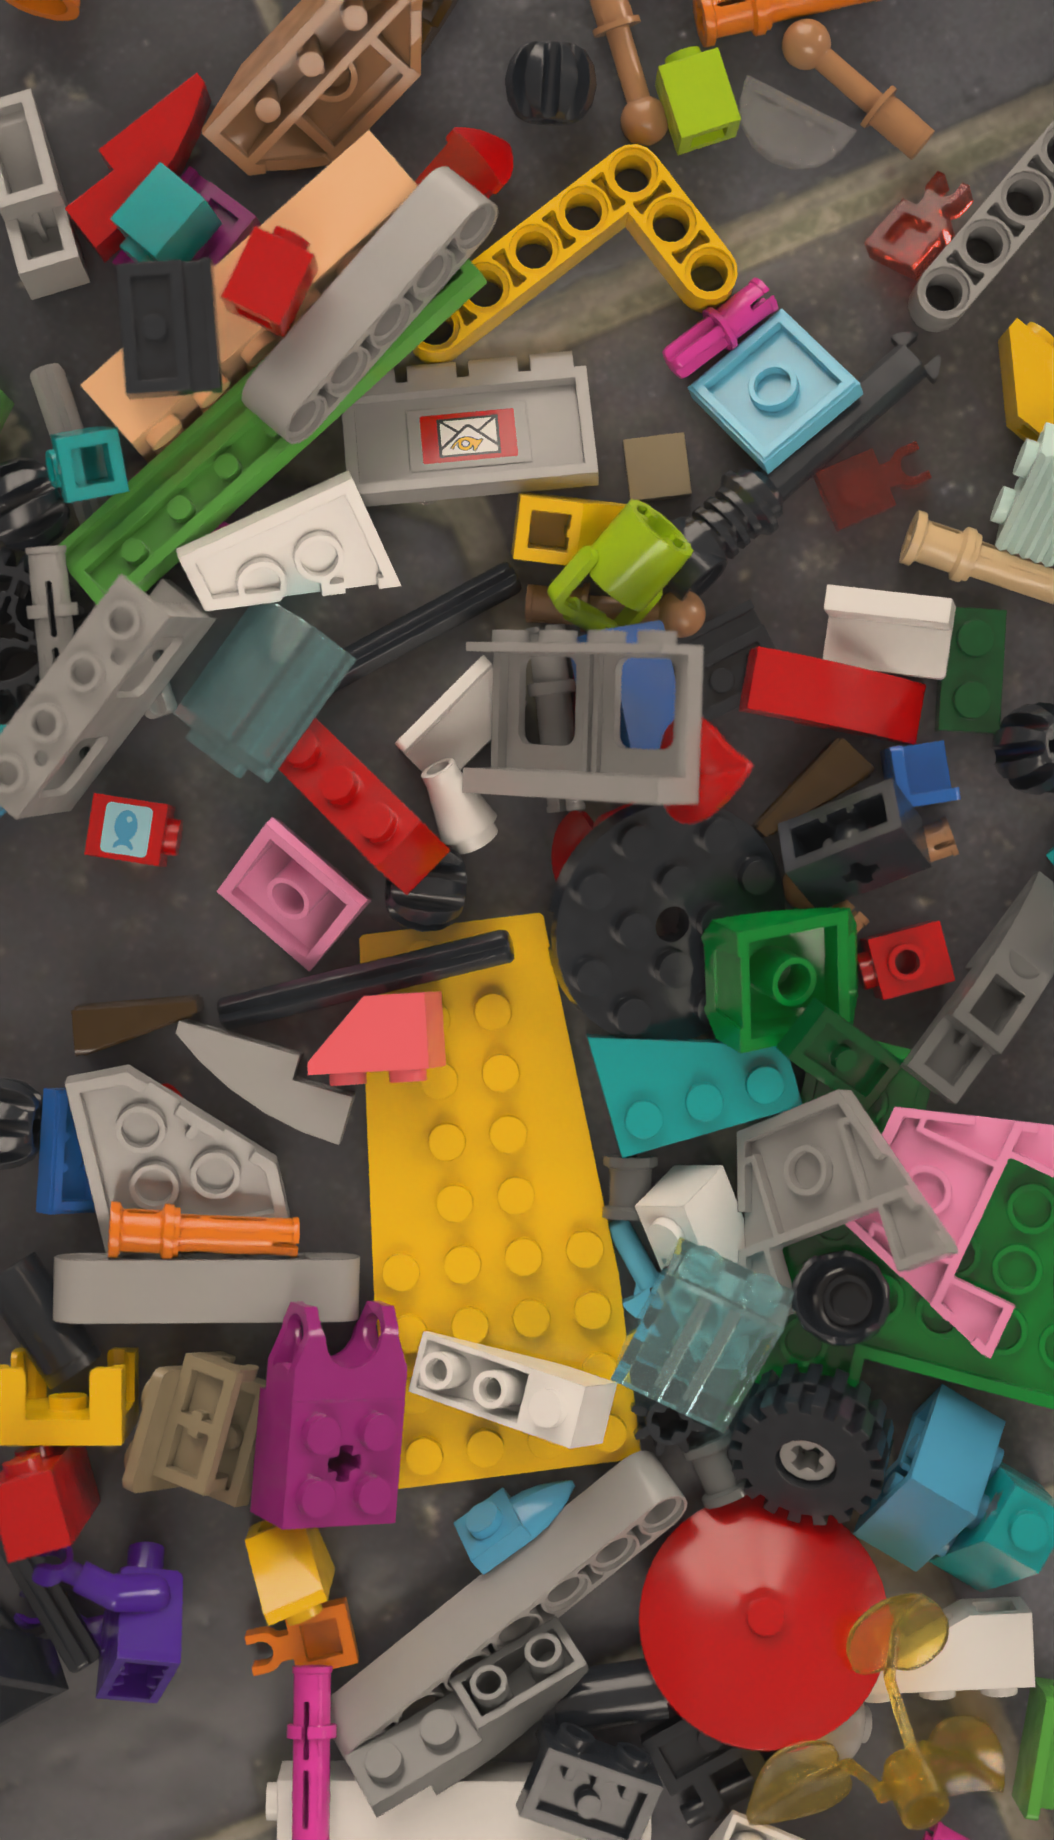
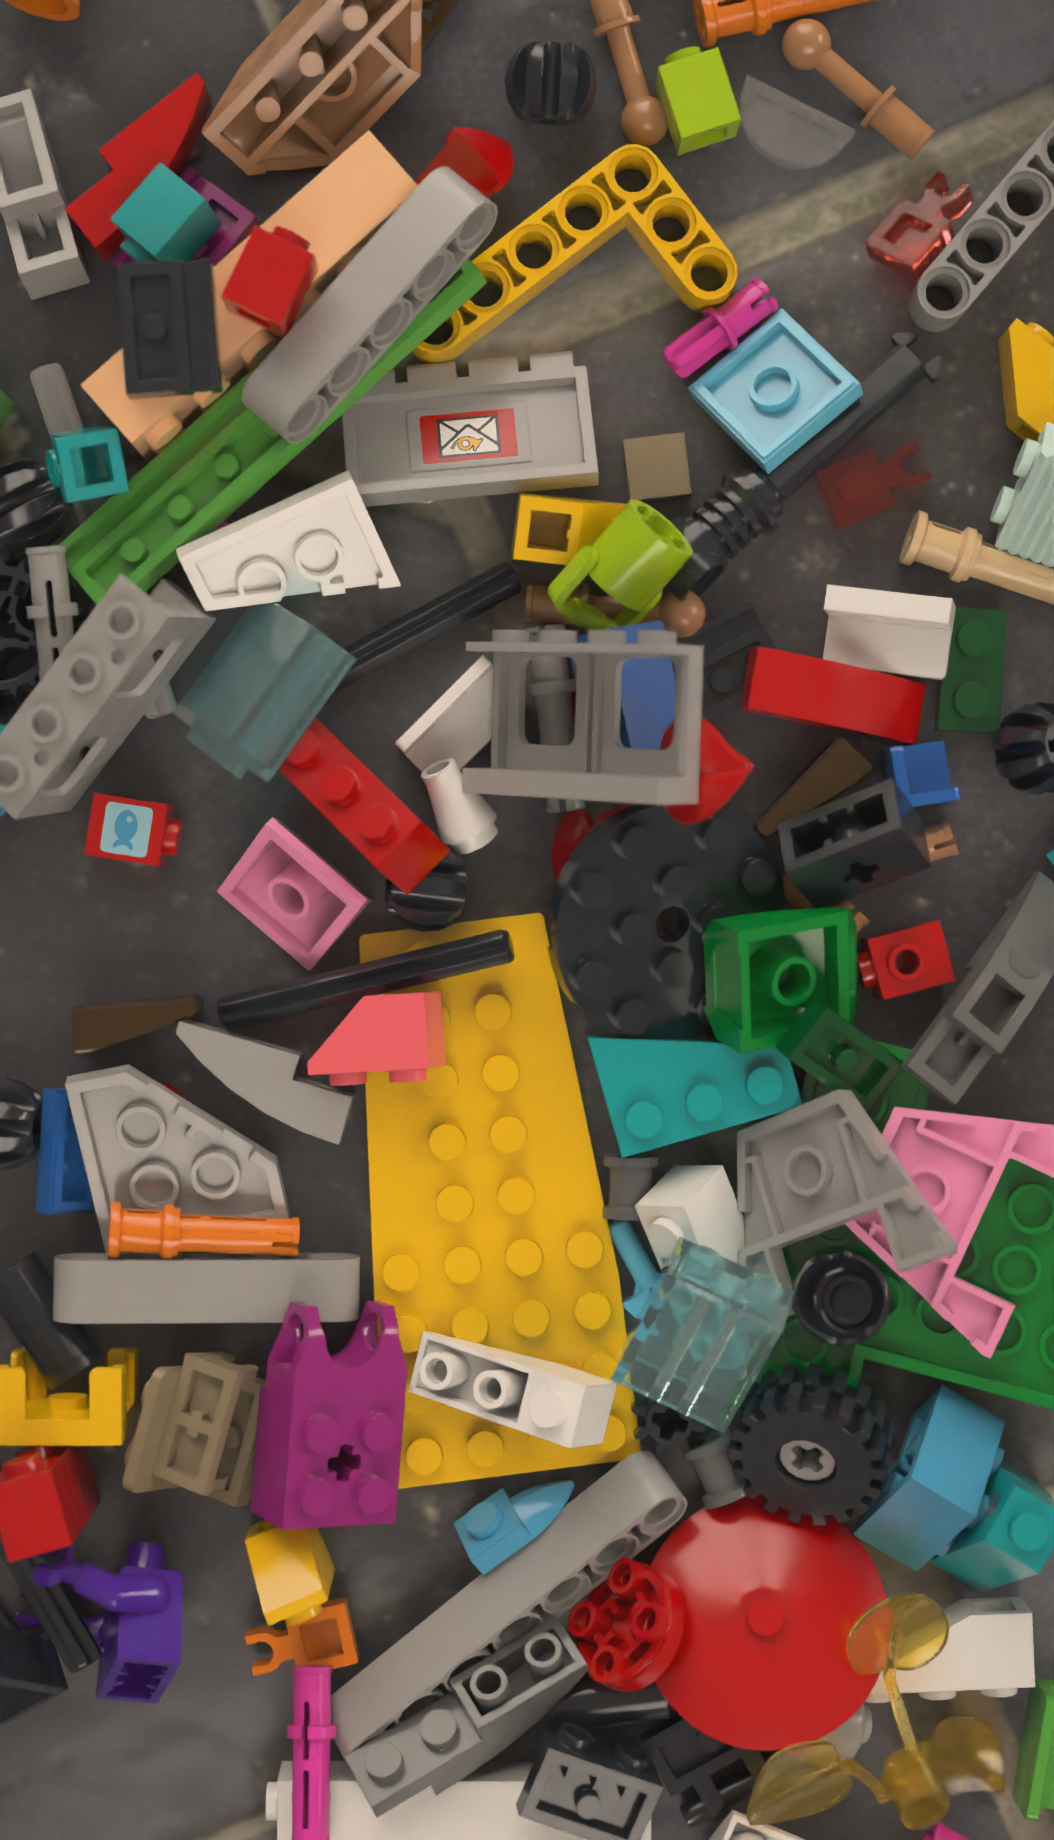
none -> red tile [568,1557,685,1692]

